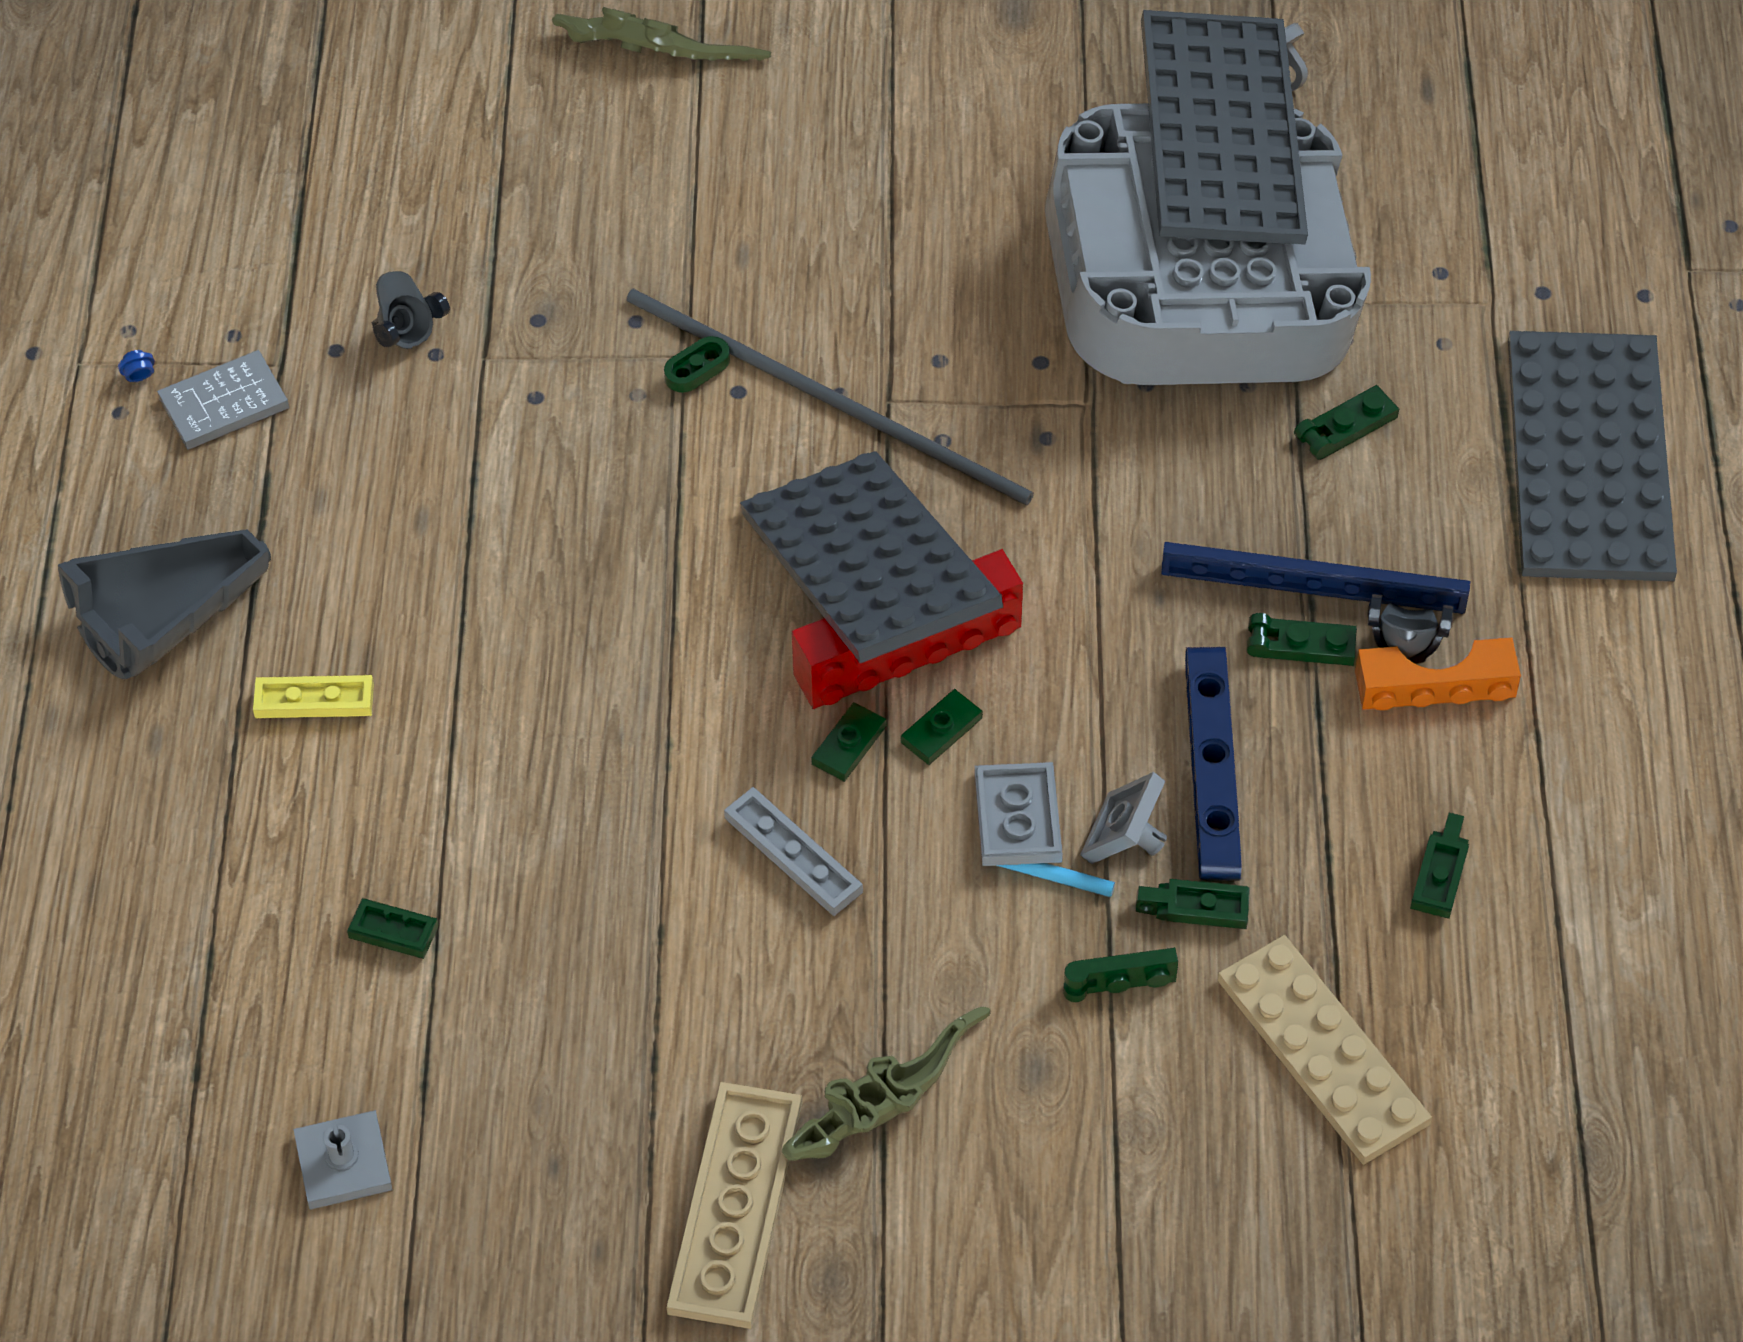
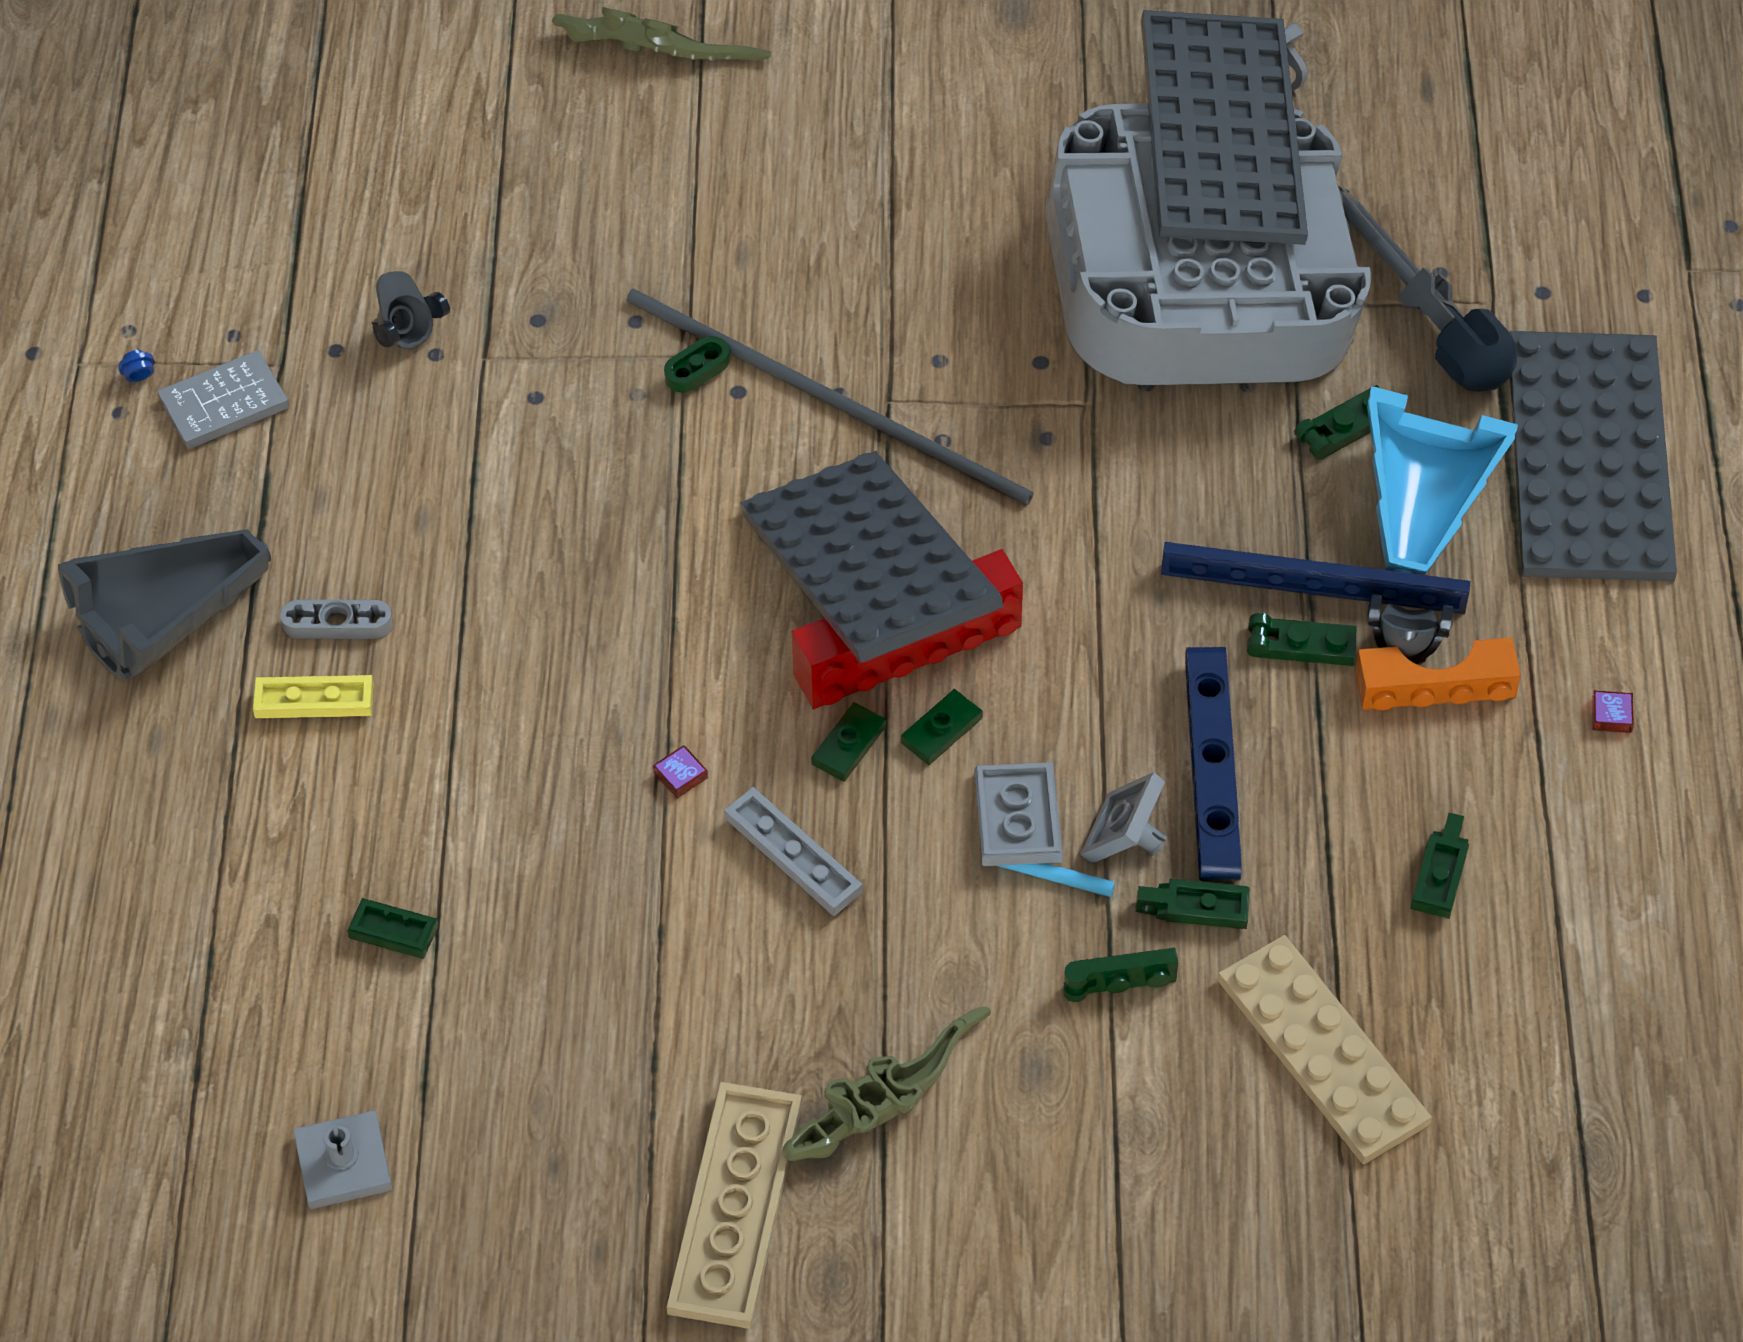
none -> light grey beam [280,600,393,639]
none -> tile [653,745,708,798]
none -> piece [1338,186,1517,392]
none -> medium azure cone [1367,386,1518,575]
none -> tile [1592,690,1634,733]

